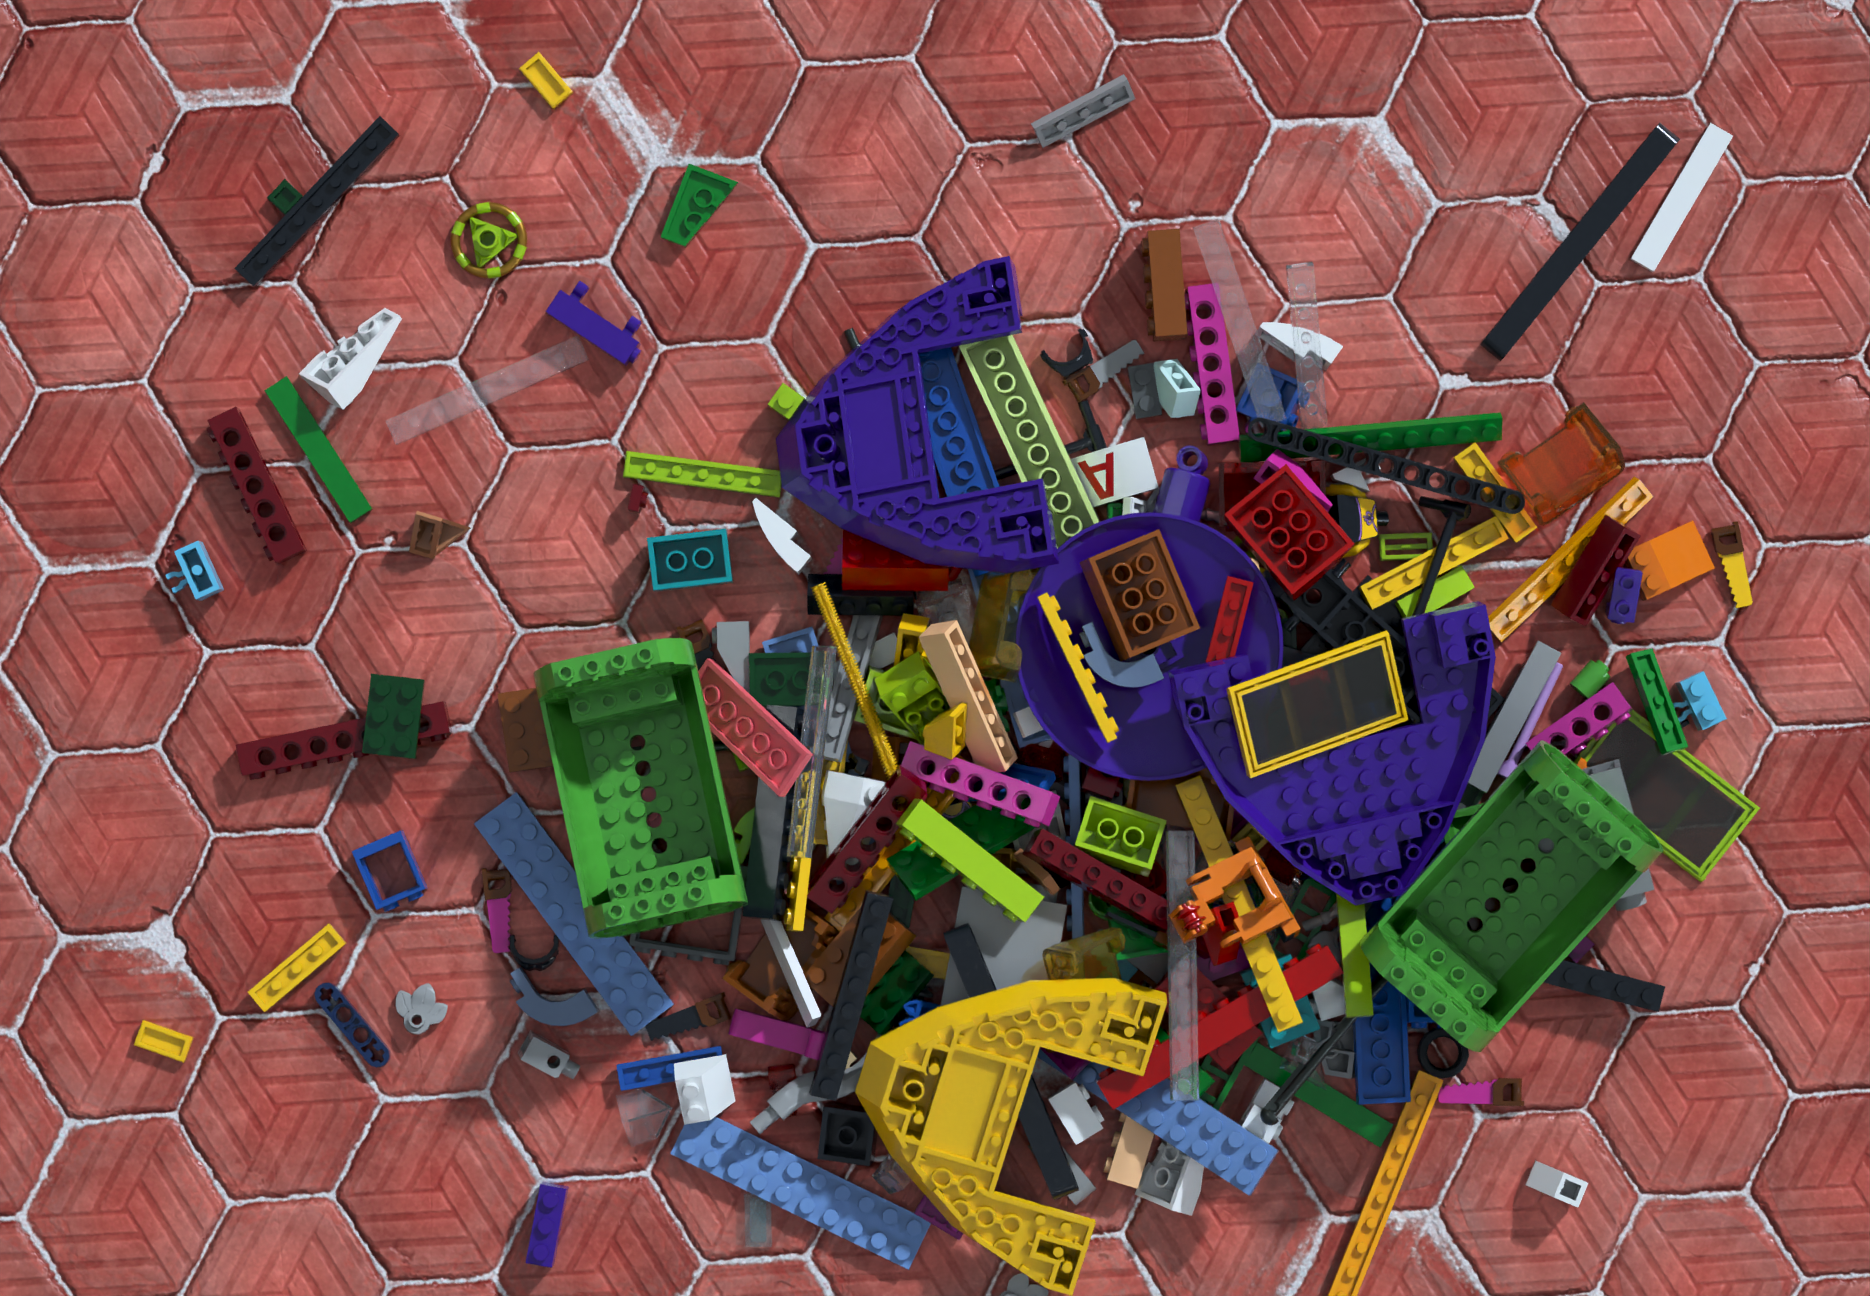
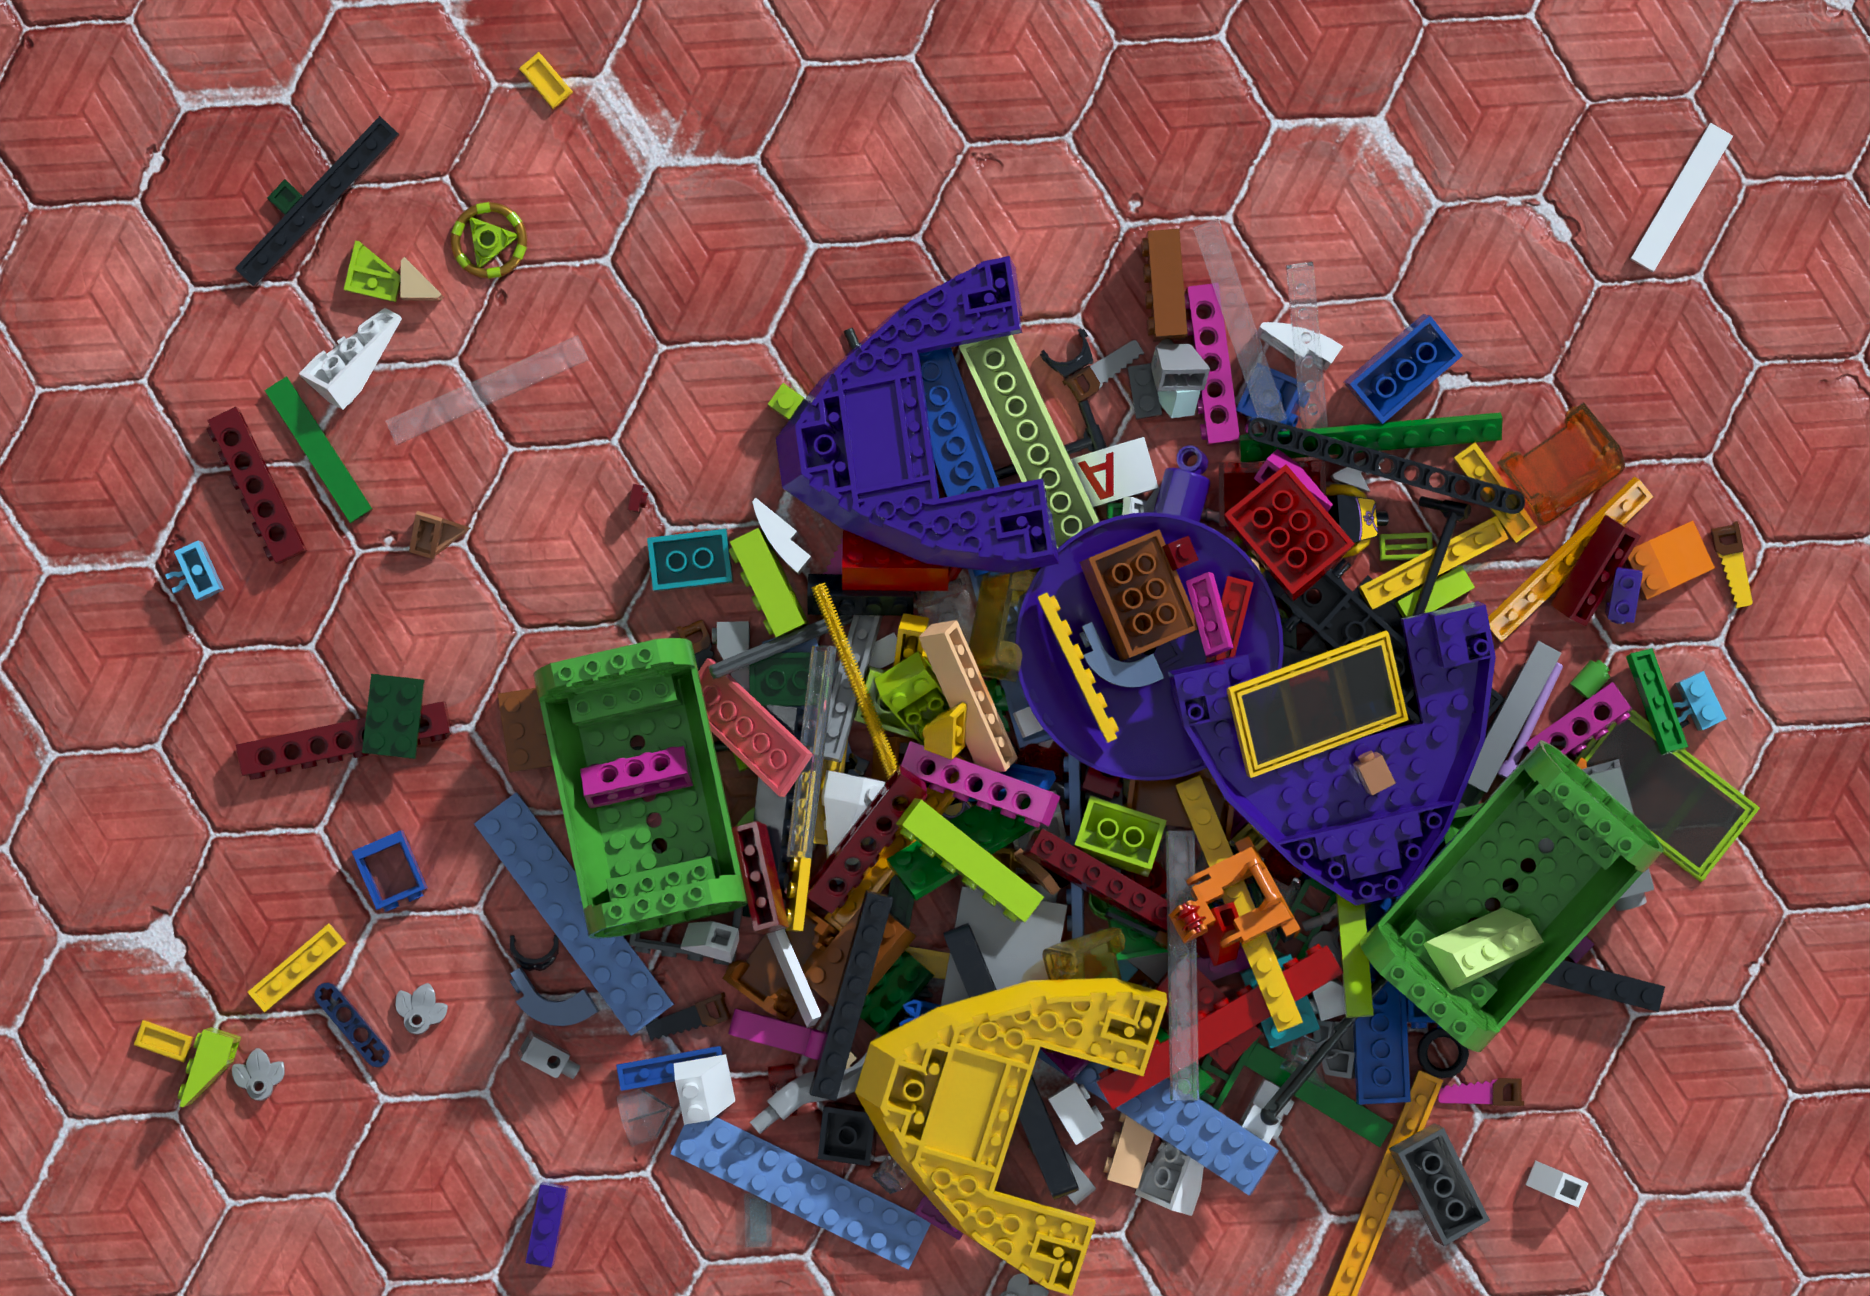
dark pink piece [482,868,512,953] -> none
dark purple brick [545,281,642,366] -> none
lime tile [623,451,782,498] -> none
green wing [661,164,738,247] -> none
light grey plate [1031,74,1135,148] -> none
black beam [1480,122,1680,361] -> none
none -> lime slope [178,1027,241,1107]
none -> light grey plate [232,1048,285,1101]
none -> lime wing [344,240,401,303]
none -> tan slope [400,257,444,301]
none -> dark pink brick [580,746,693,809]
none -> white slope [681,921,739,963]
none -> dark grey axle [709,615,853,679]
none -> lime slope [729,528,809,638]
none -> dark red brick [732,821,789,934]
none -> light grey torso [1151,339,1210,391]
none -> dark red plate [1162,535,1199,571]
none -> dark pink plate [1186,572,1234,657]
none -> blue slope [1343,314,1463,424]
none -> nougat brick [1353,751,1396,795]
none -> dark grey brick [1389,1123,1490,1246]
none -> yellowish green slope [1423,908,1544,990]

